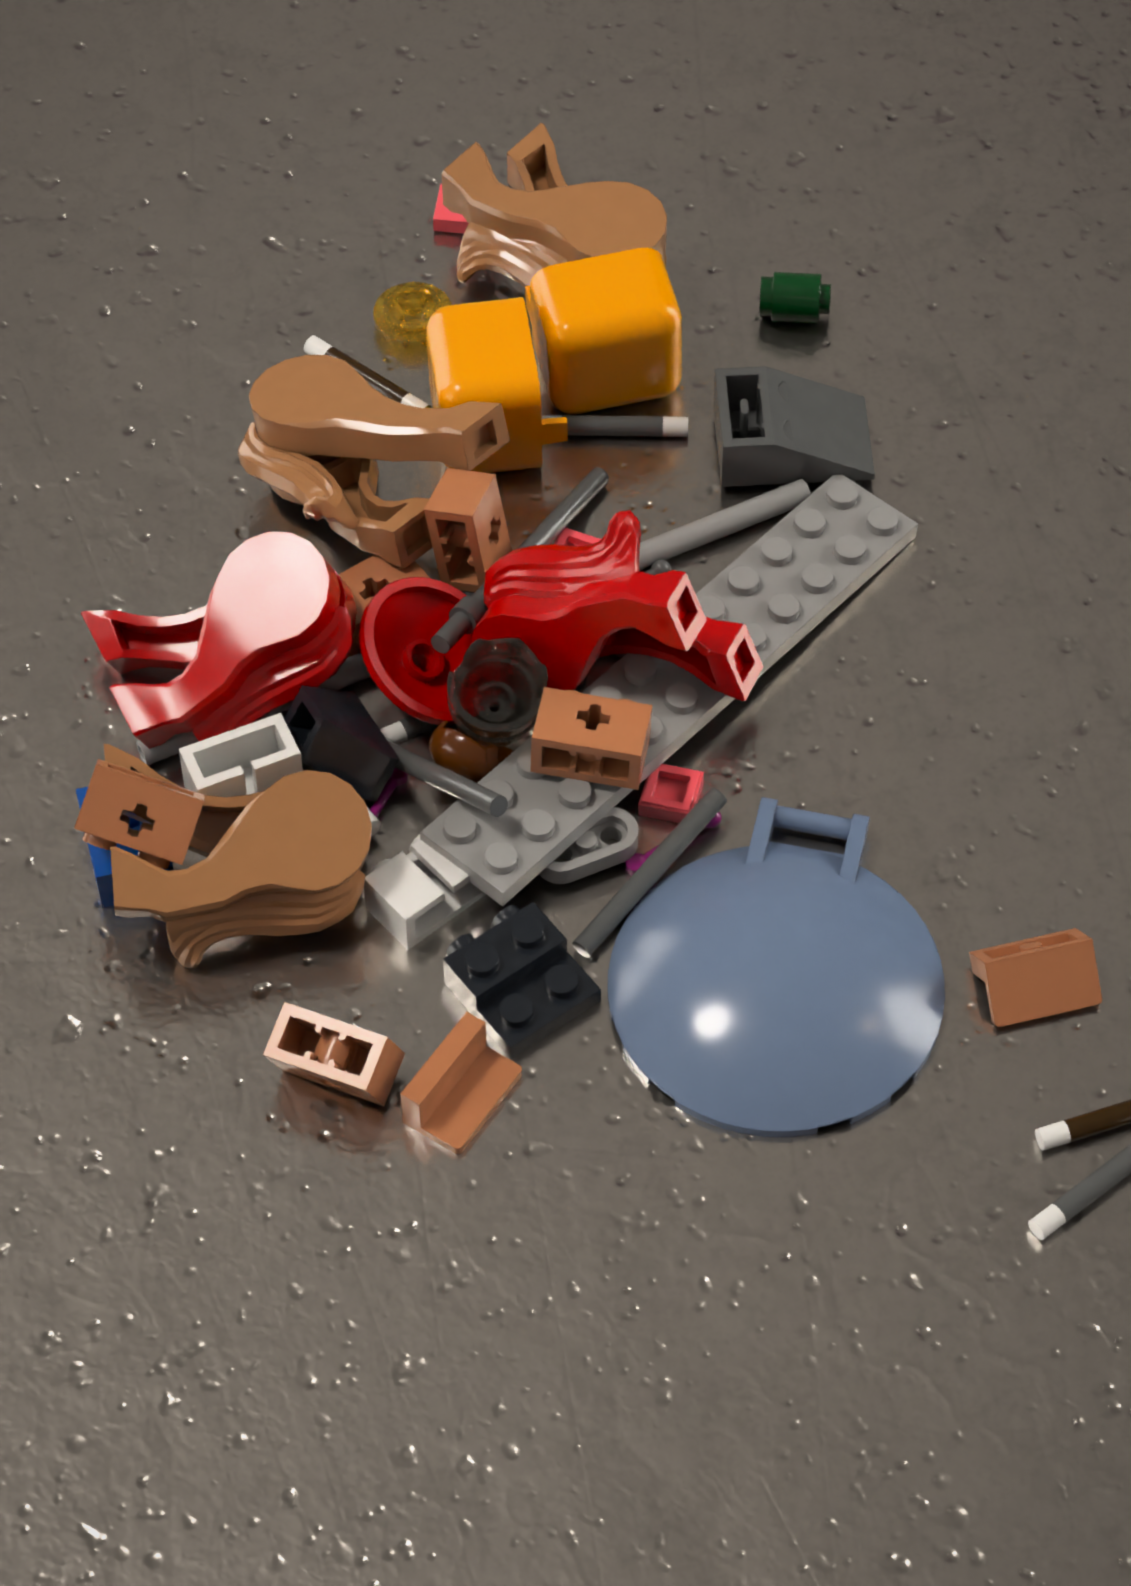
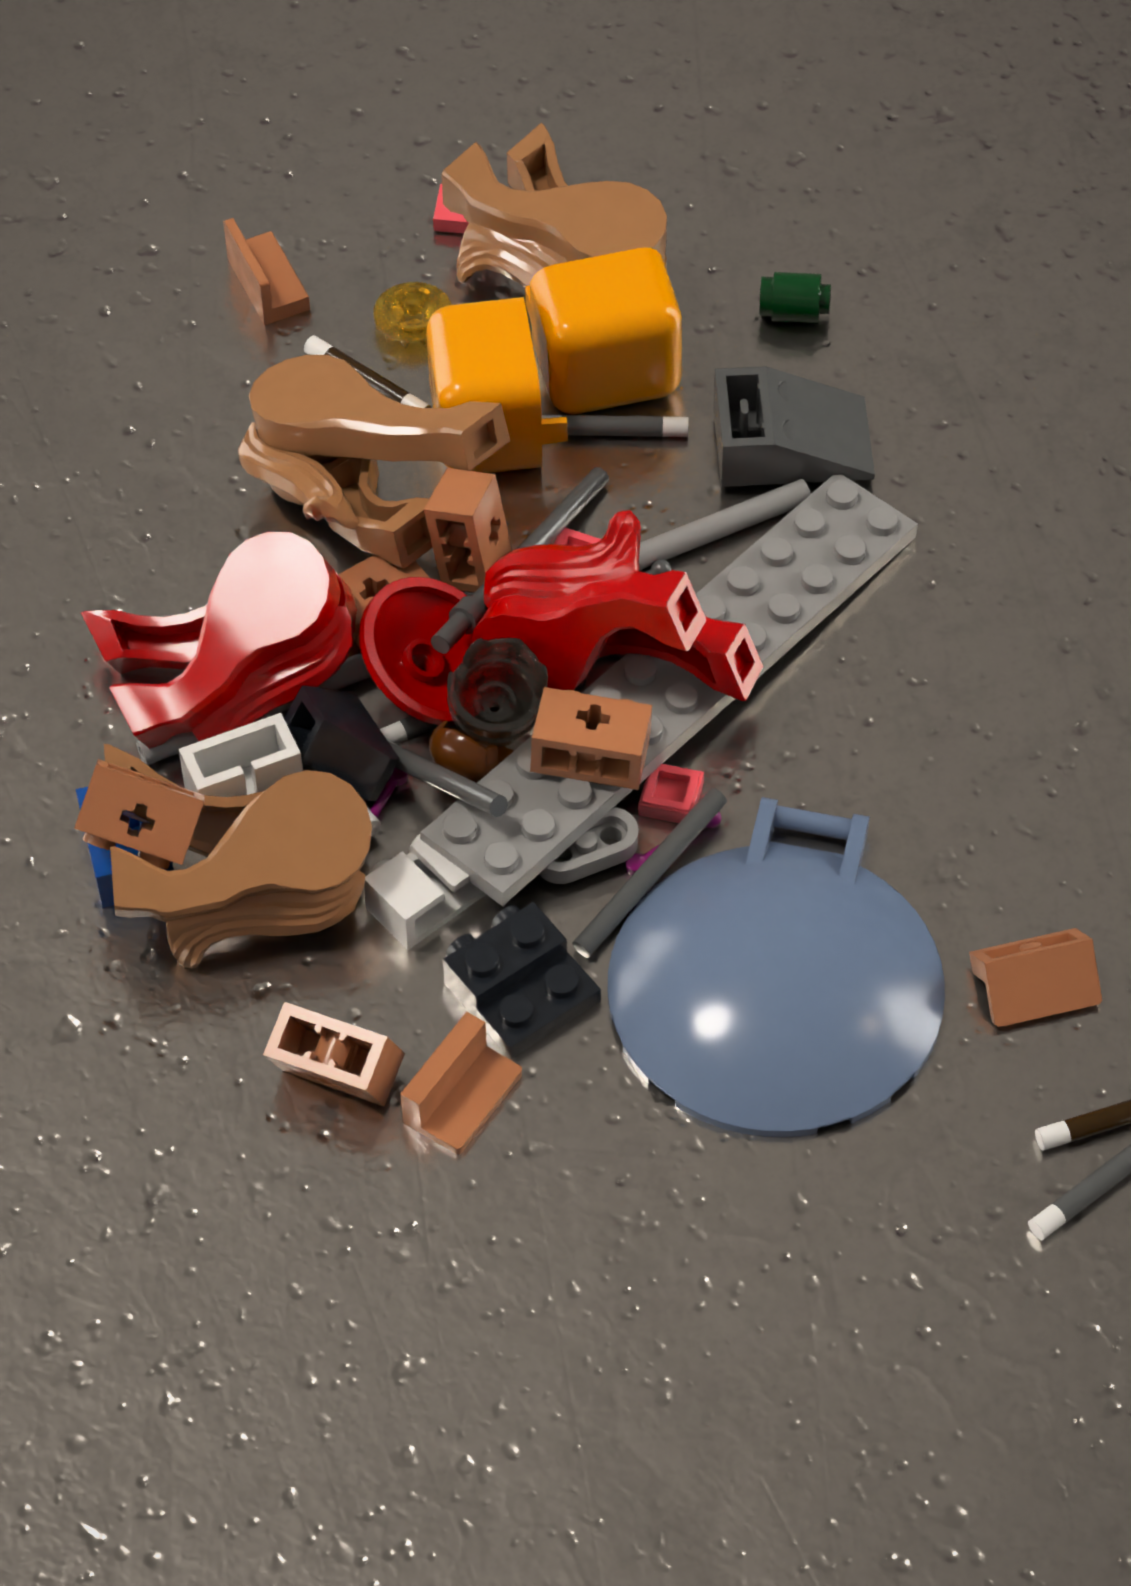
none -> nougat panel [223,218,310,326]

